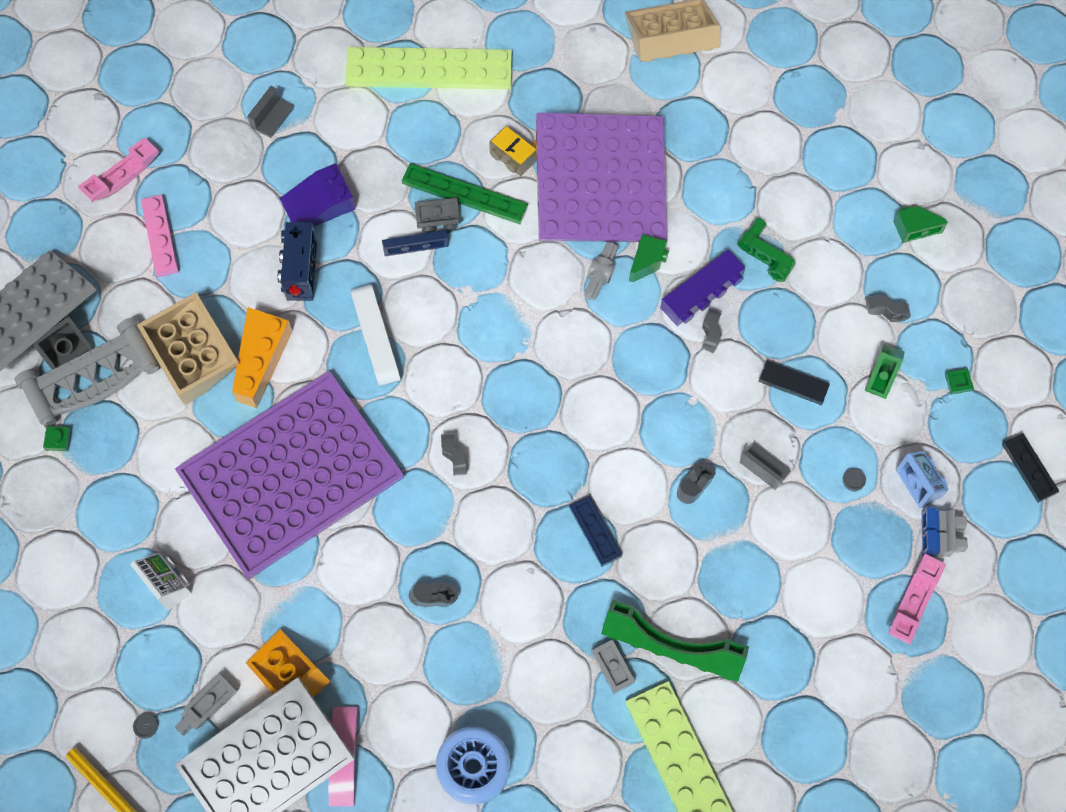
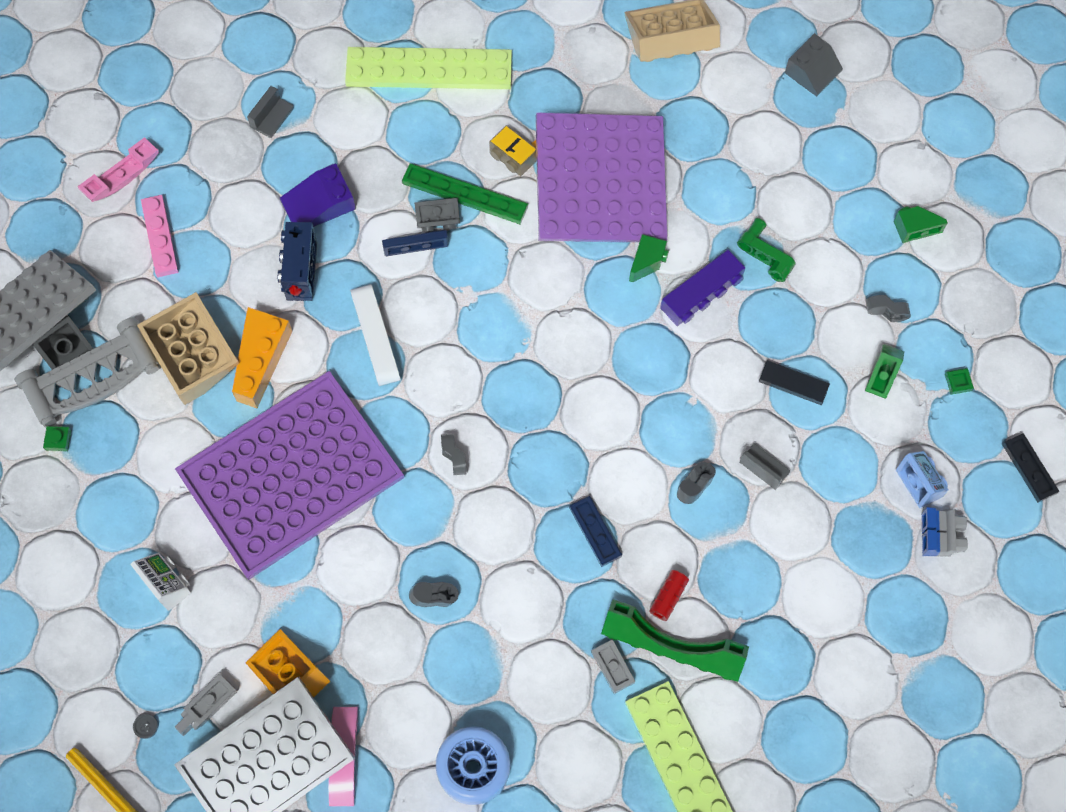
light grey axle [584,242,618,300] -> none
dark grey piece [702,309,722,354] -> none
dark grey piece [843,469,866,492] -> none
bright pink slope [888,554,946,644] -> none
none -> red axle [649,570,689,621]
none -> dark grey slope [785,33,843,97]

